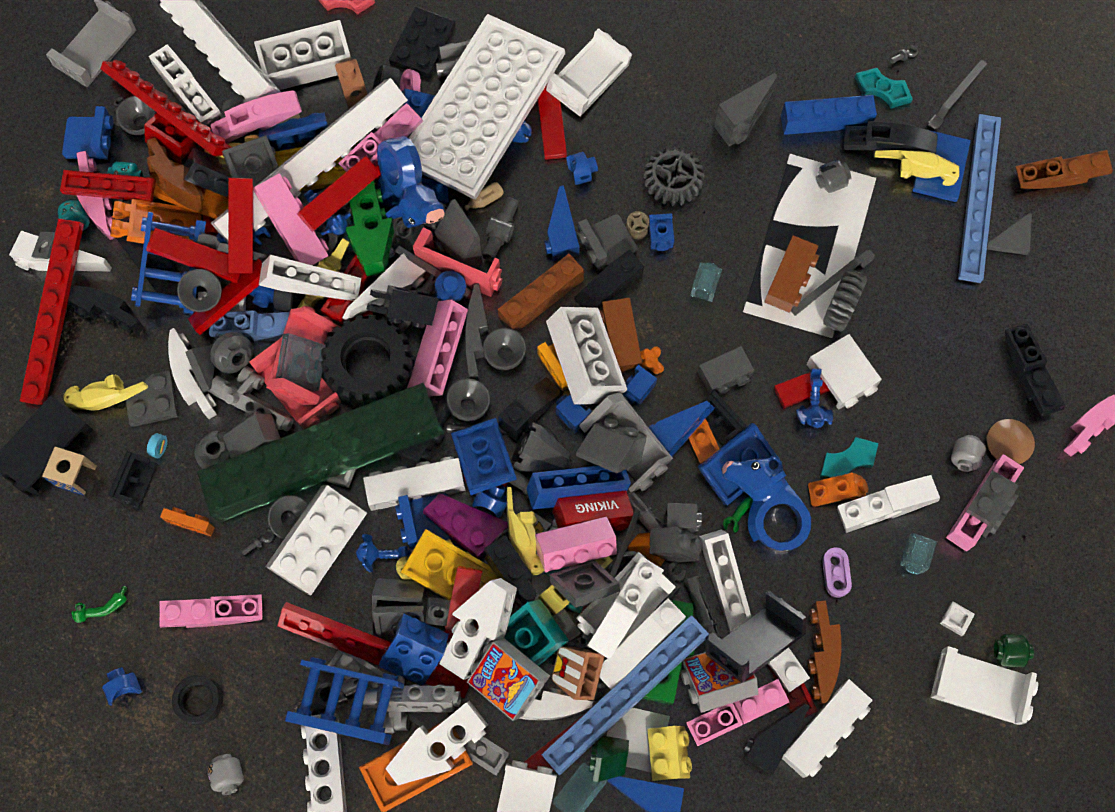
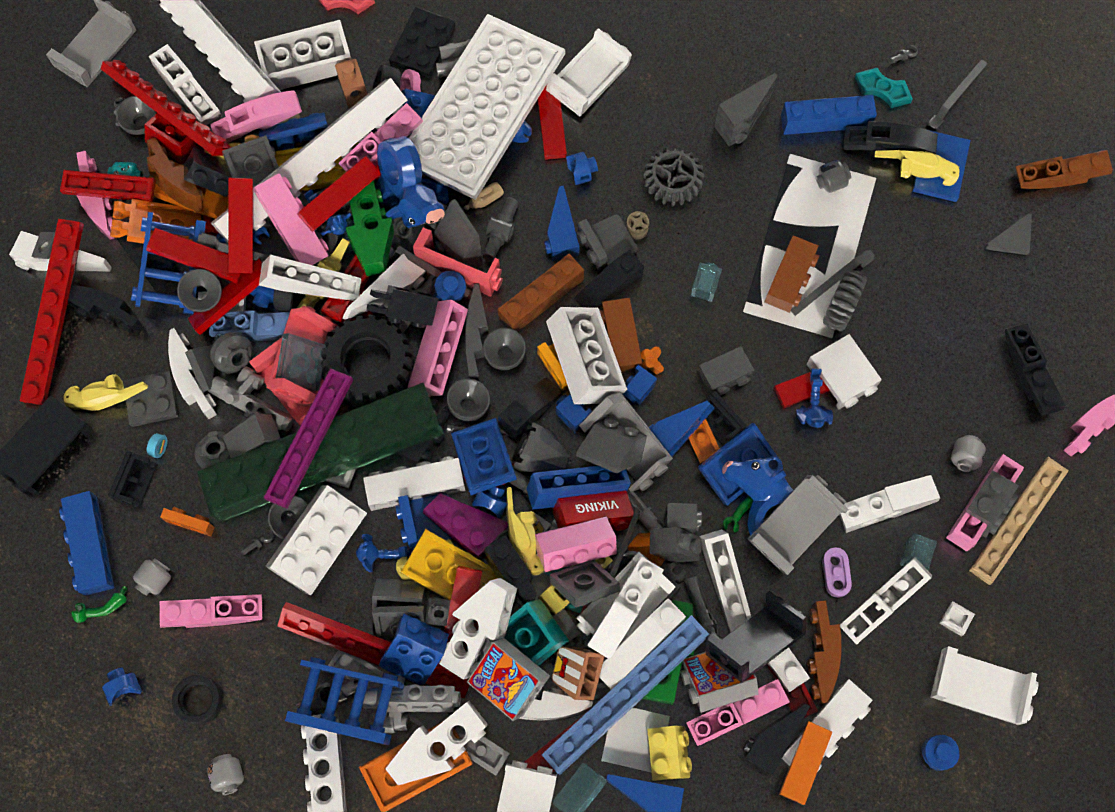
tan piece [42,447,97,495] -> none
teal head [57,199,90,231] -> none
blue bracket [62,106,113,160] -> none
dark green slope [589,736,629,782] -> none
blue brick [648,213,674,251] -> none
orange bracket [808,473,868,507] -> none
teal tile [820,437,879,479] -> none
medium blue plate [958,114,1001,283] -> none
medium nougat dish [986,419,1035,464] -> none
dark green head [994,634,1034,668] -> none
none -> blue brick [59,491,114,596]
none -> light grey head [133,558,171,596]
none -> magenta tile [263,368,354,509]
none -> light grey panel [748,475,849,575]
none -> orange tile [779,721,832,805]
none -> white brick [840,557,933,645]
none -> blue piece [921,735,960,771]
none -> tan tile [969,457,1069,585]

